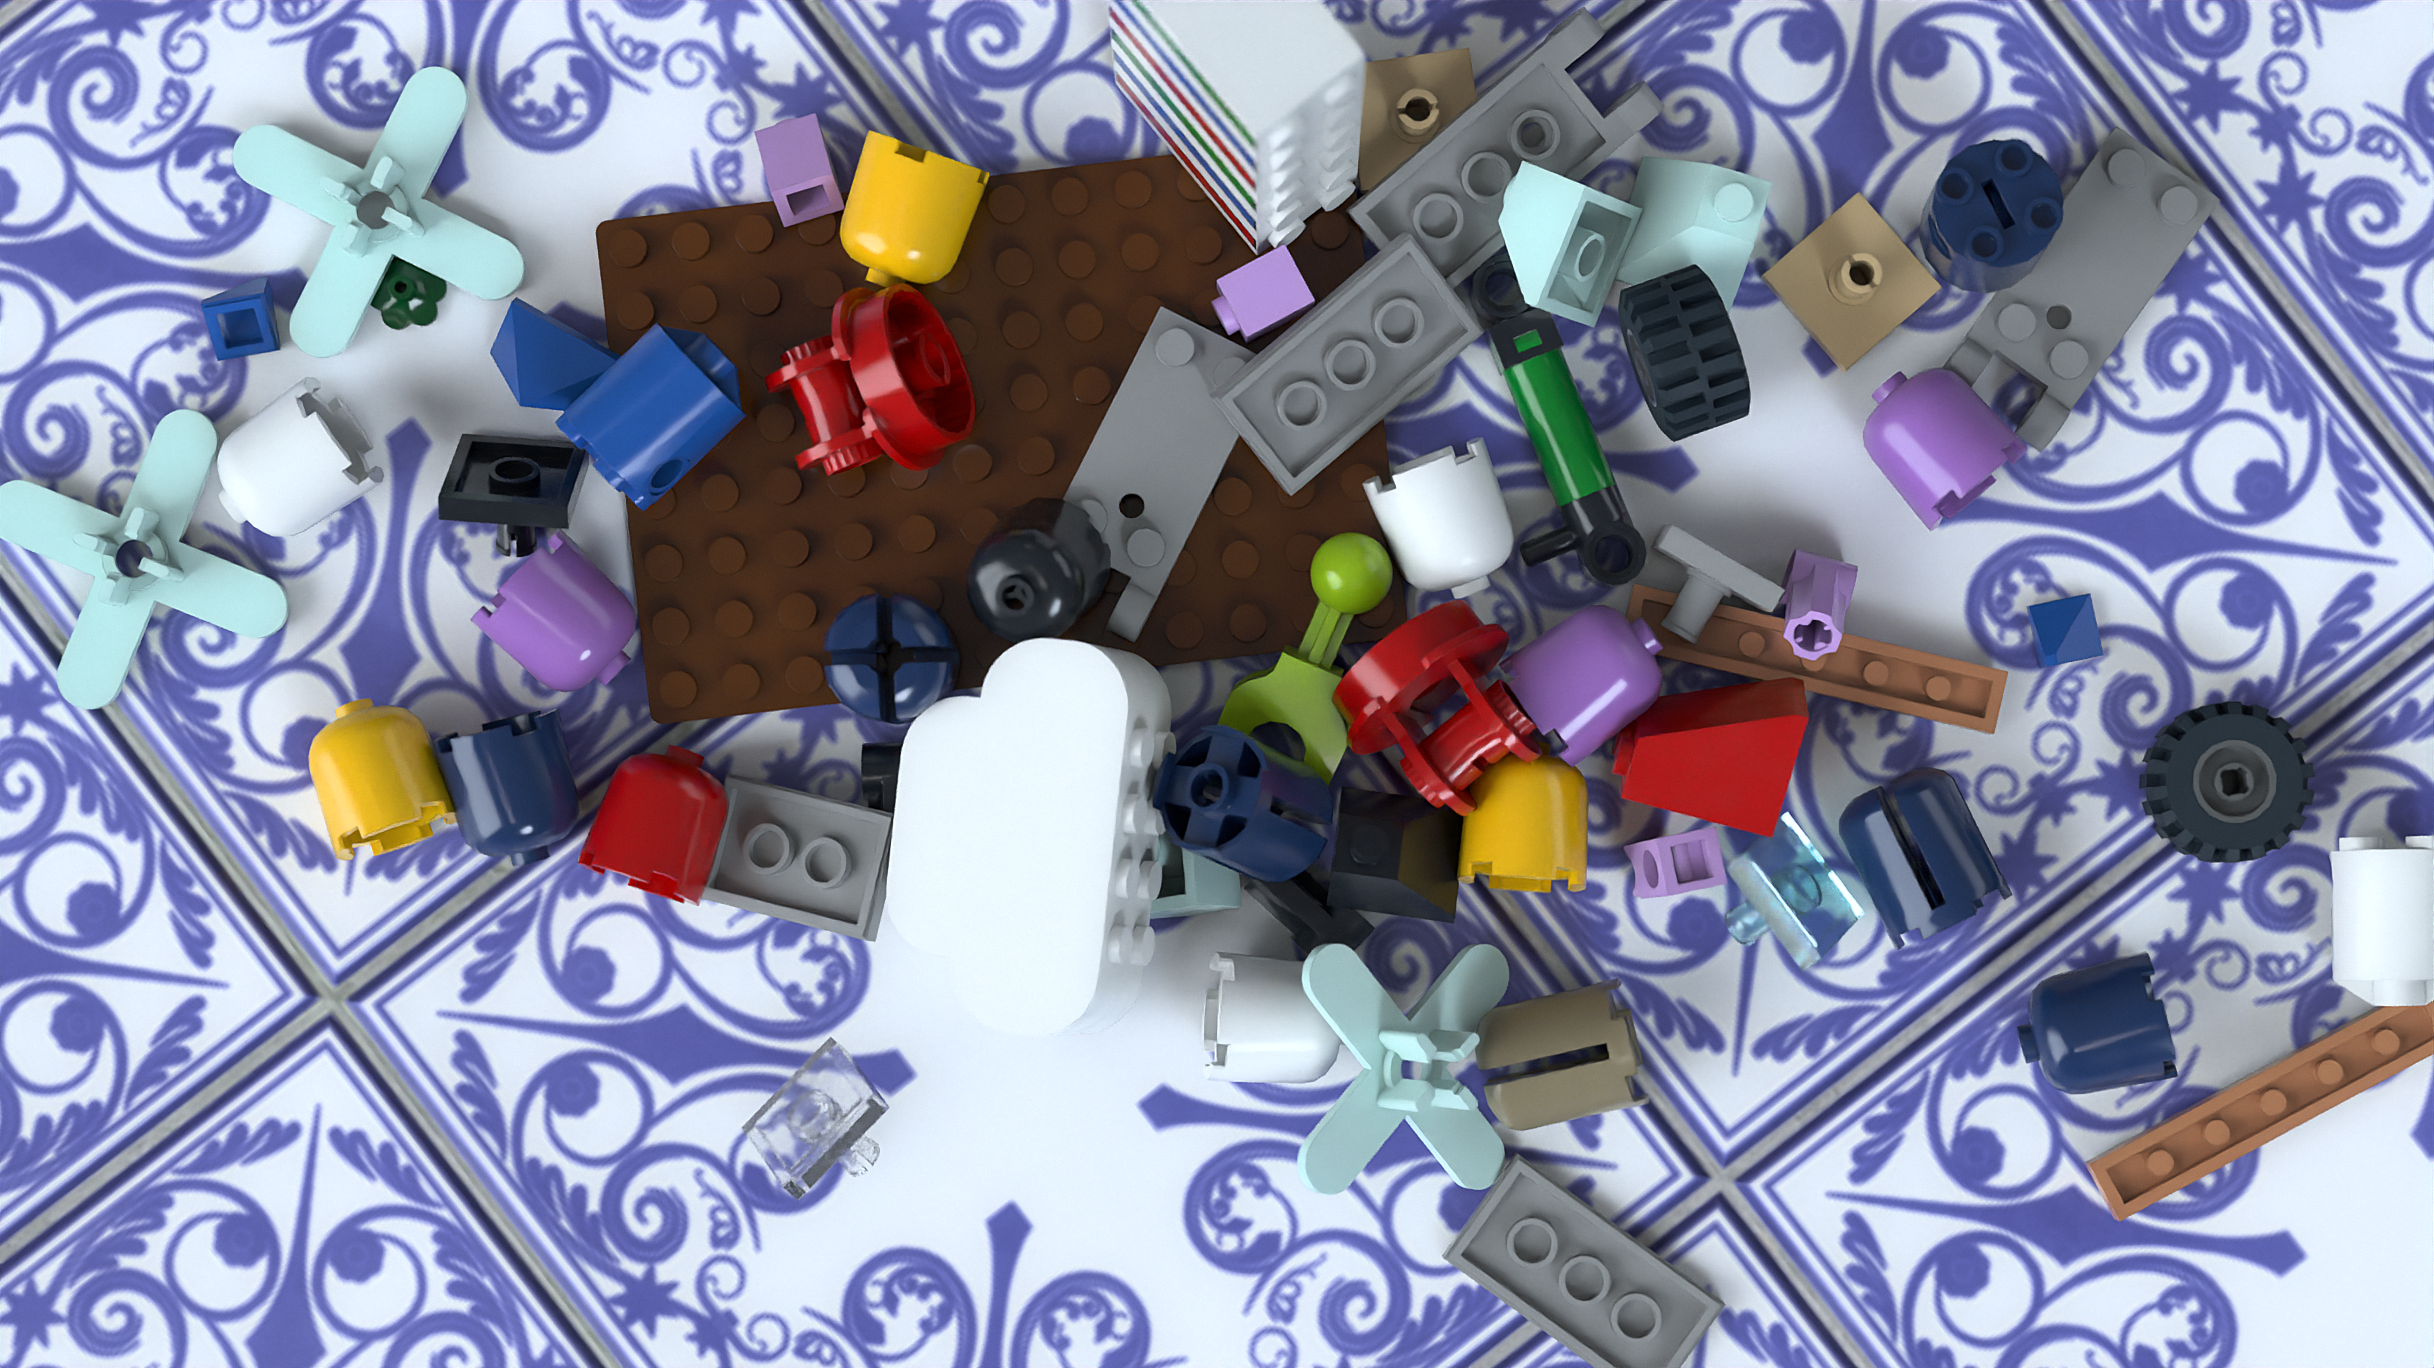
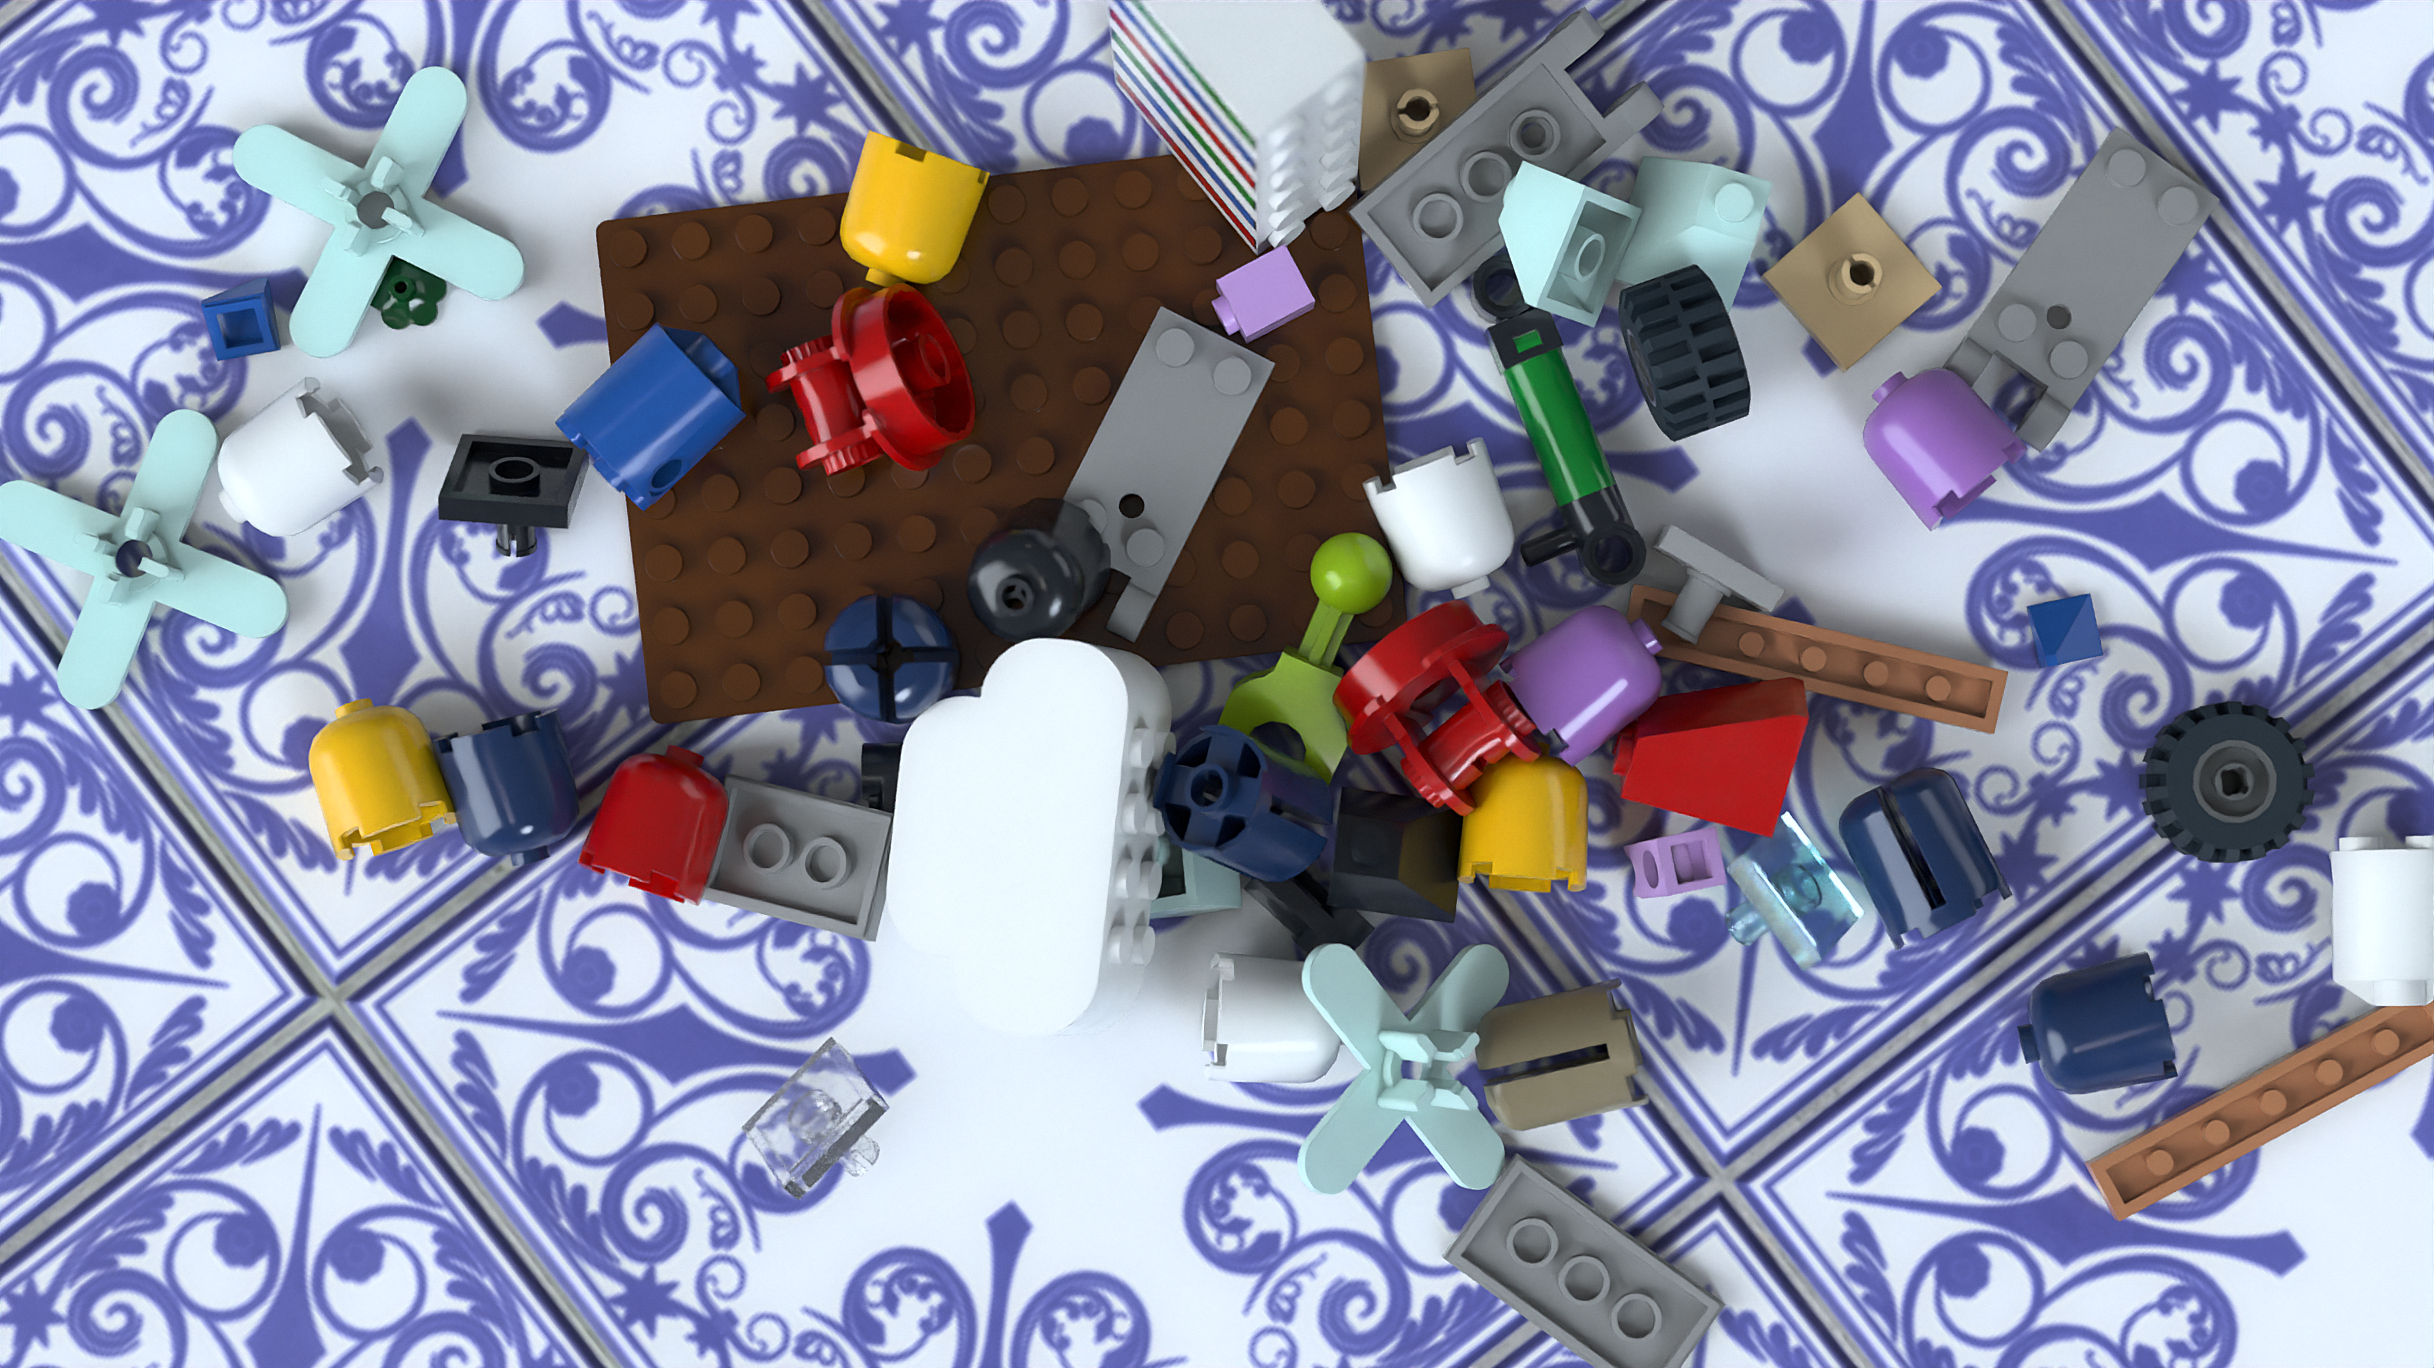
medium lavender cylinder [470,529,636,692] -> none
blue slope [490,297,621,411] -> none
lavender brick [754,113,845,227] -> none
light grey tile [1209,231,1485,496] -> none
lavender piece [1779,548,1858,660] -> none
dark blue cylinder [1919,139,2064,293] -> none

